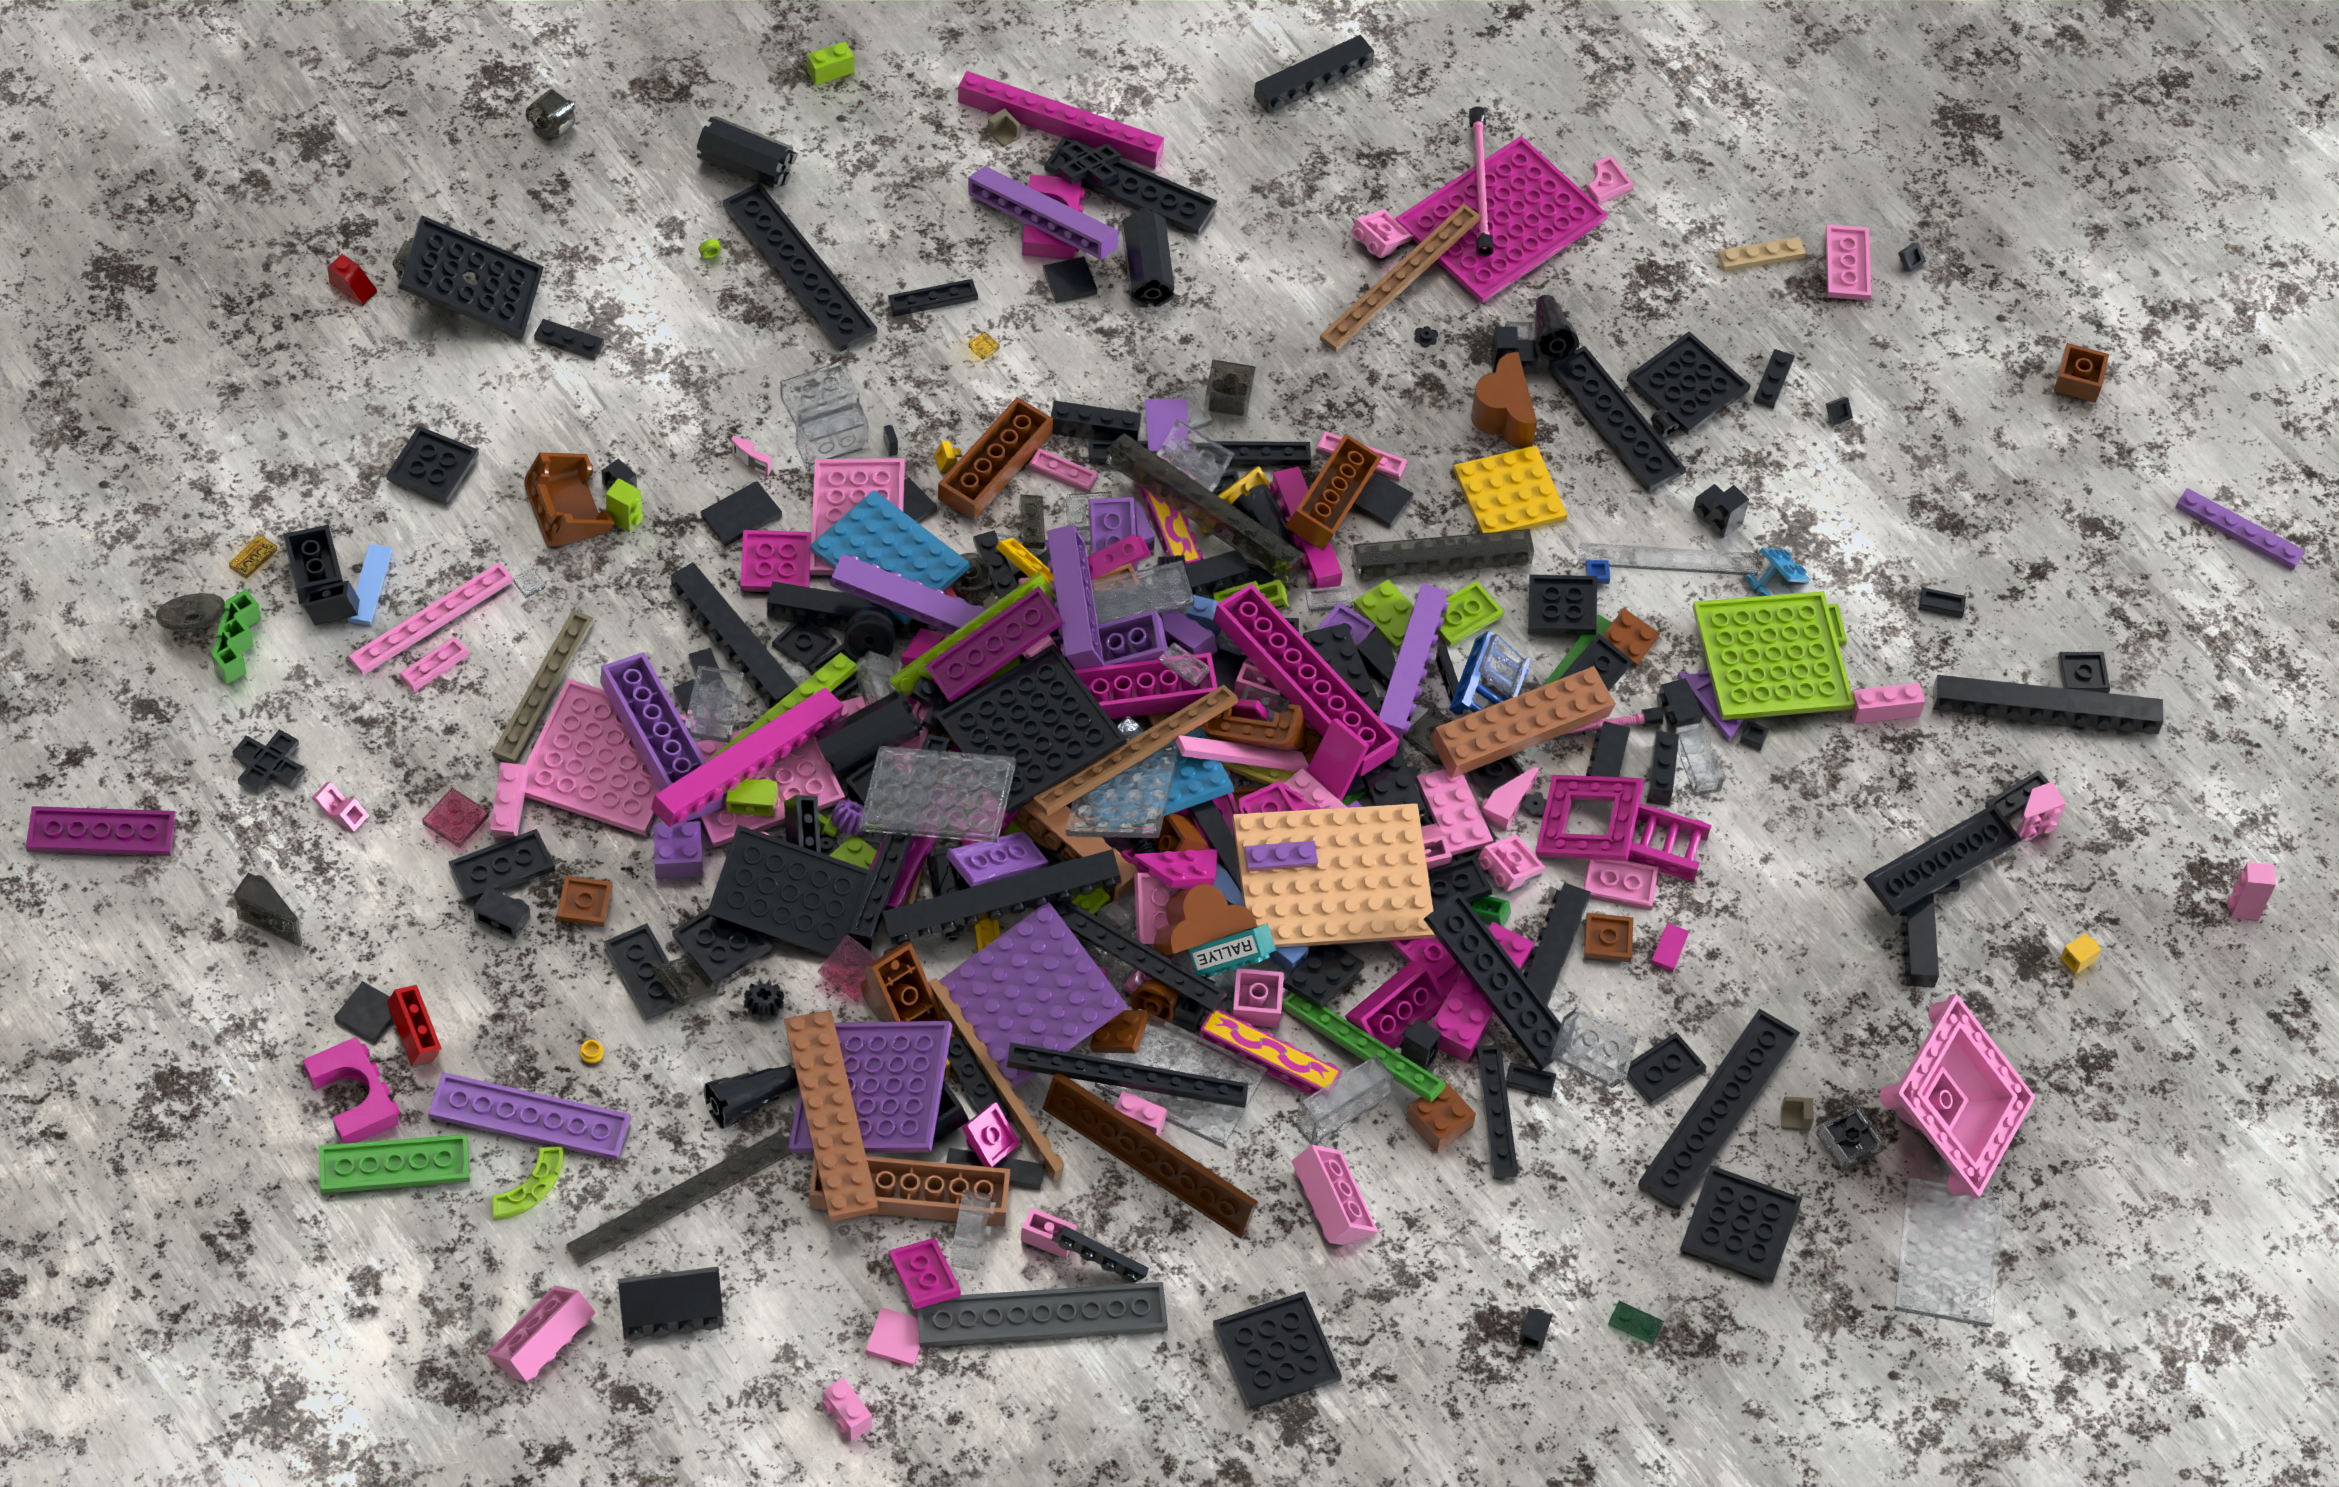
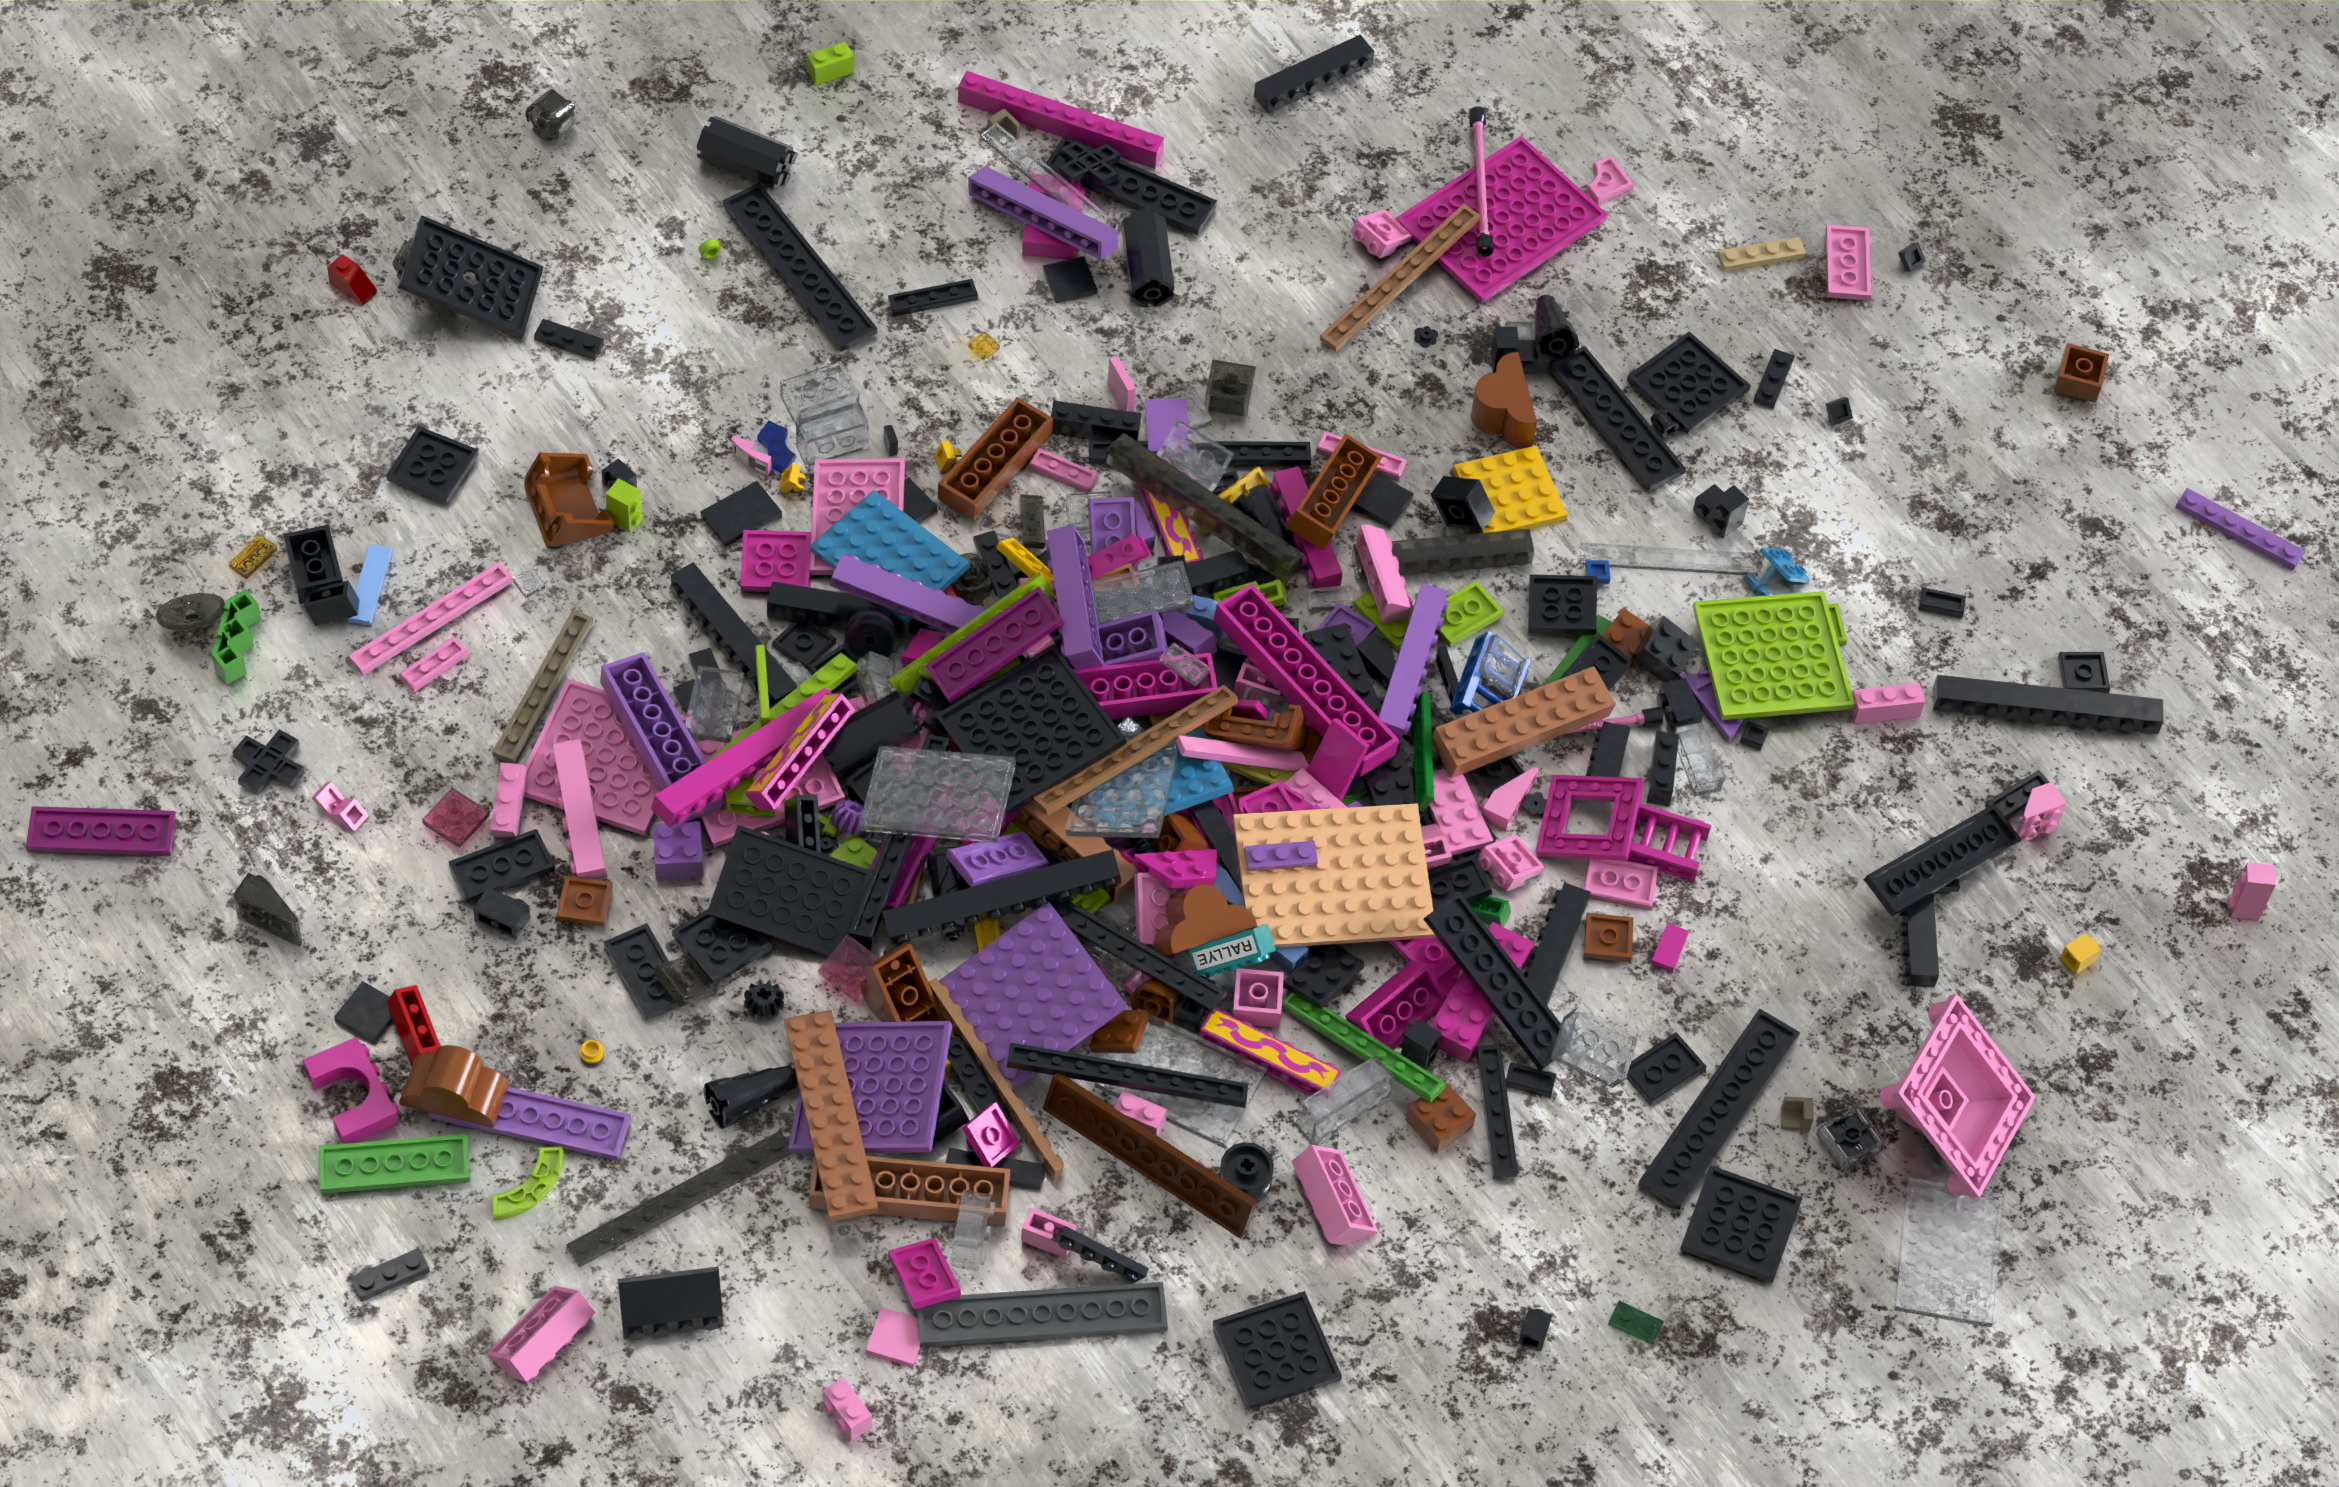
none -> black plate [350,1248,430,1302]
none -> dark orange brick [399,1045,508,1127]
none -> bright pink brick [550,739,607,879]
none -> dark pink brick [745,693,855,810]
none -> lime tile [755,645,770,727]
none -> clear blue tile [757,420,796,473]
none -> yellow tile [778,463,806,494]
none -> clear tile [981,123,1116,229]
none -> bright pink tile [1107,356,1136,412]
none -> black wheel [1219,1142,1274,1203]
none -> bright pink slope [1355,524,1413,624]
none -> green tile [1412,692,1434,812]
none -> black brick [1431,476,1495,531]
none -> black brick [1631,615,1699,683]

